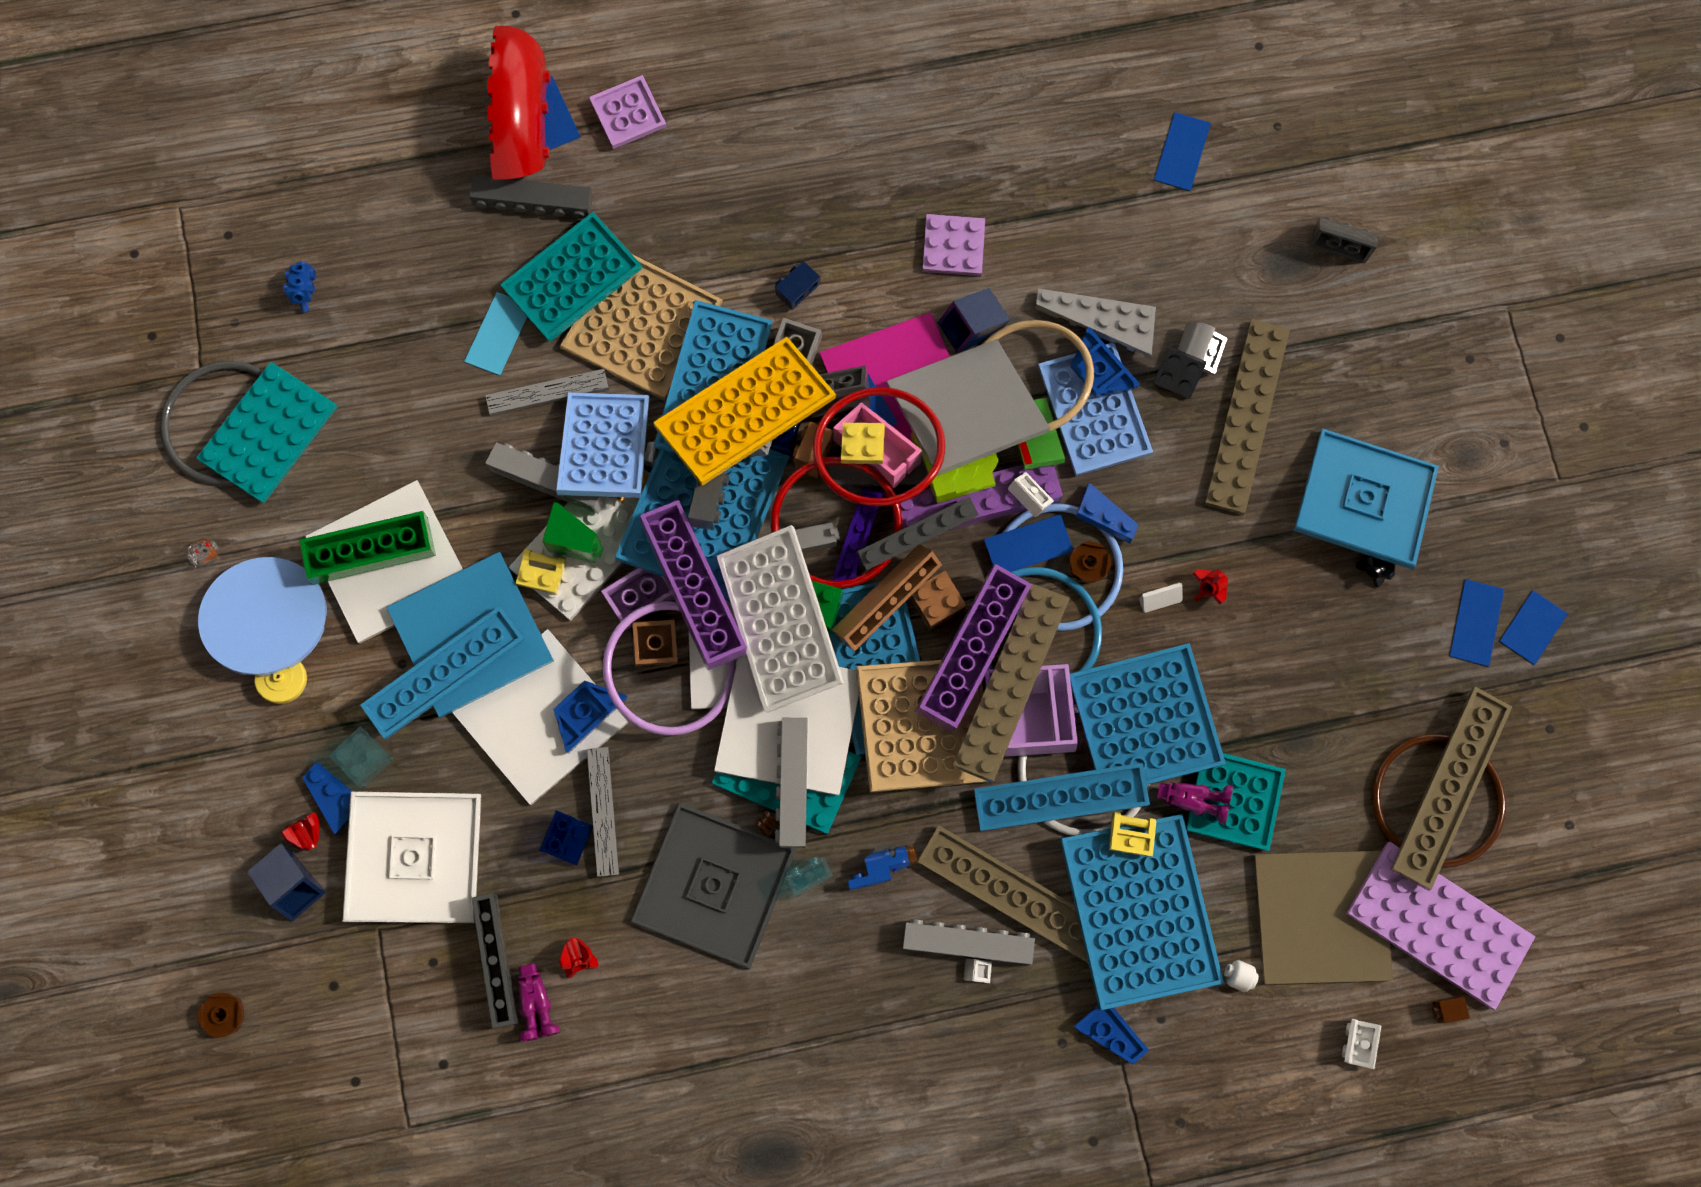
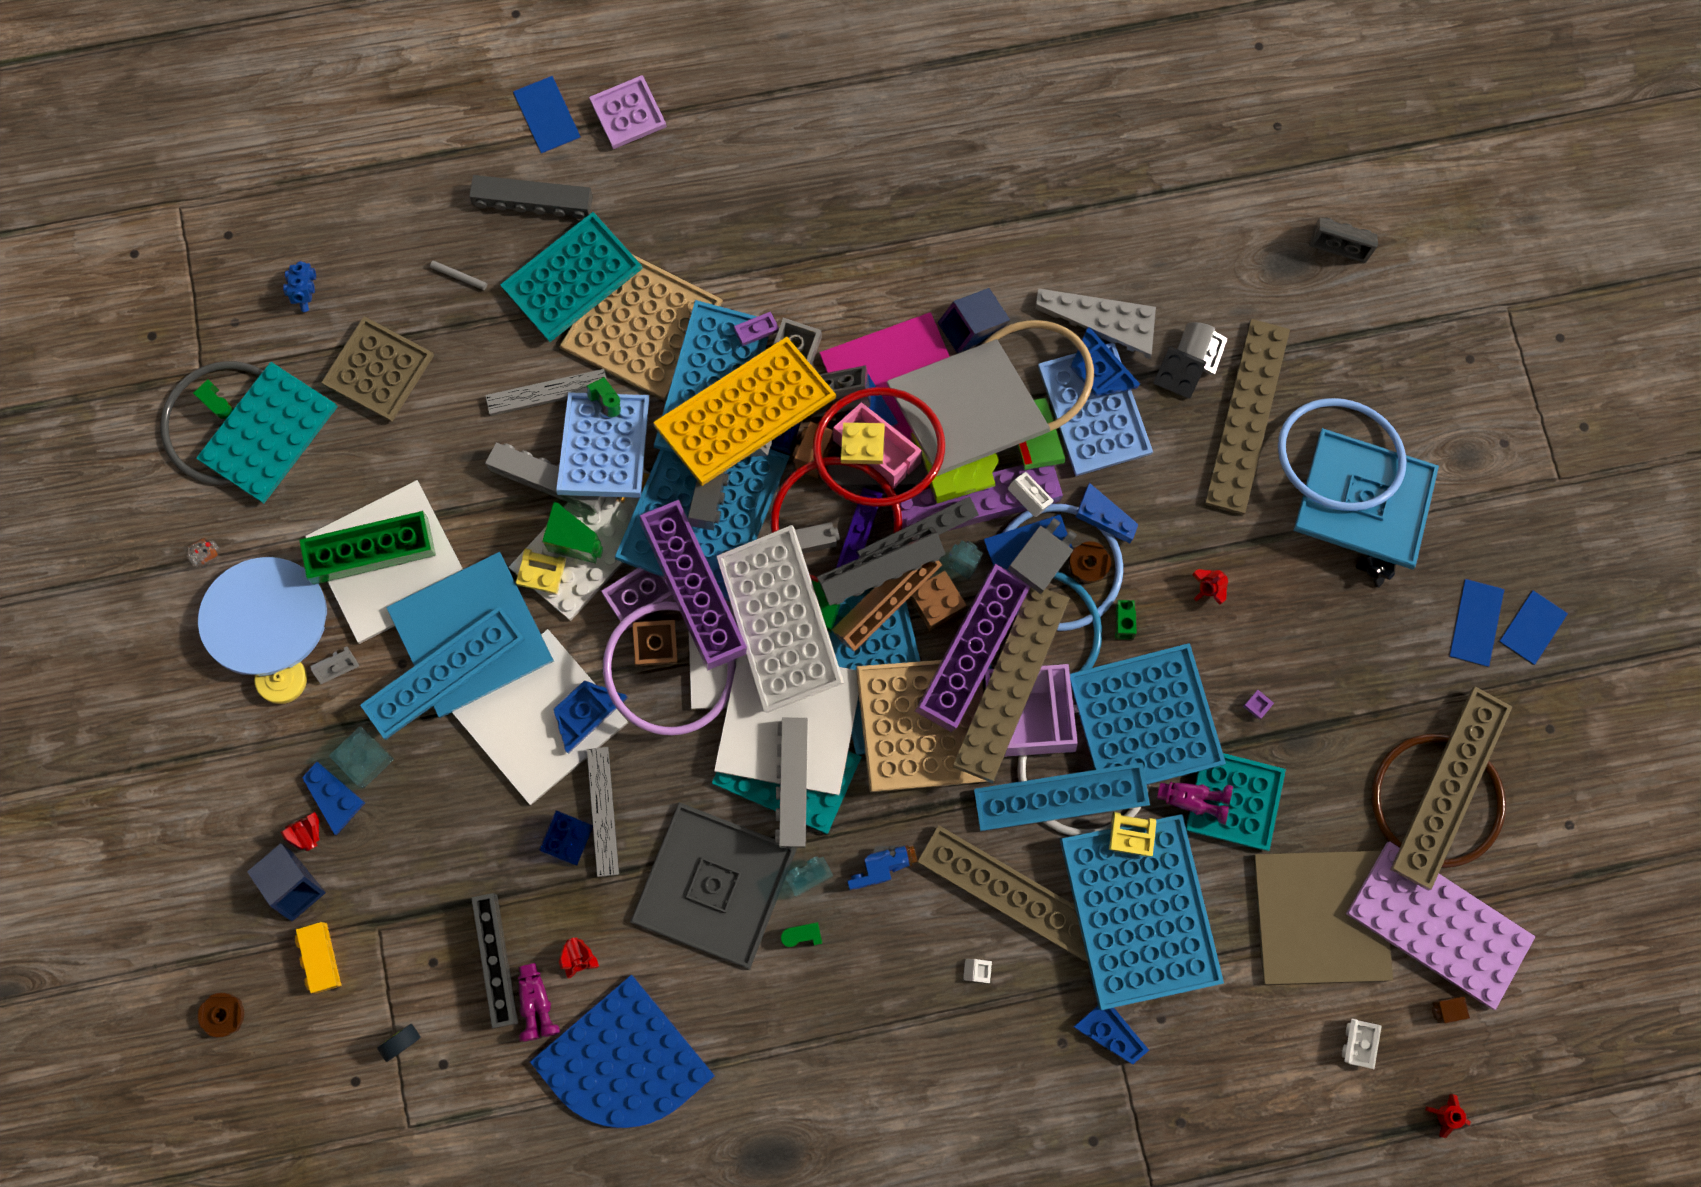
white tile [343,792,481,923] -> none
medium azure piece [464,292,527,375] -> none
red brick [488,26,551,180] -> none
white brick [644,442,660,467] -> none
reddish brown wheel [754,810,780,837] -> none
dark blue brick [775,261,820,310] -> none
light grey brick [902,919,1035,965] -> none
lavender plate [922,214,985,276] -> none
white slope [1139,583,1183,613] -> none
blue piece [1154,112,1211,191] -> none
white head [1224,960,1259,992] -> none
none -> green leg [193,379,233,419]
none -> yellow brick [295,922,341,994]
none -> light grey plate [310,647,359,684]
none -> dark tan plate [321,316,434,422]
none -> black wheel [377,1023,421,1062]
none -> light grey bar [430,261,487,290]
none -> blue plate [530,975,715,1128]
none -> green leg [587,377,621,417]
none -> medium lavender plate [734,312,779,346]
none -> green leg [781,922,822,948]
none -> dark grey brick [817,527,946,605]
none -> clear light blue brick [948,541,983,580]
none -> dark grey tile [1007,518,1077,594]
none -> green leg [1115,600,1137,640]
none -> medium lavender plate [1243,690,1274,720]
none -> light blue piece [1278,398,1407,511]
none -> red brick [1425,1094,1471,1138]

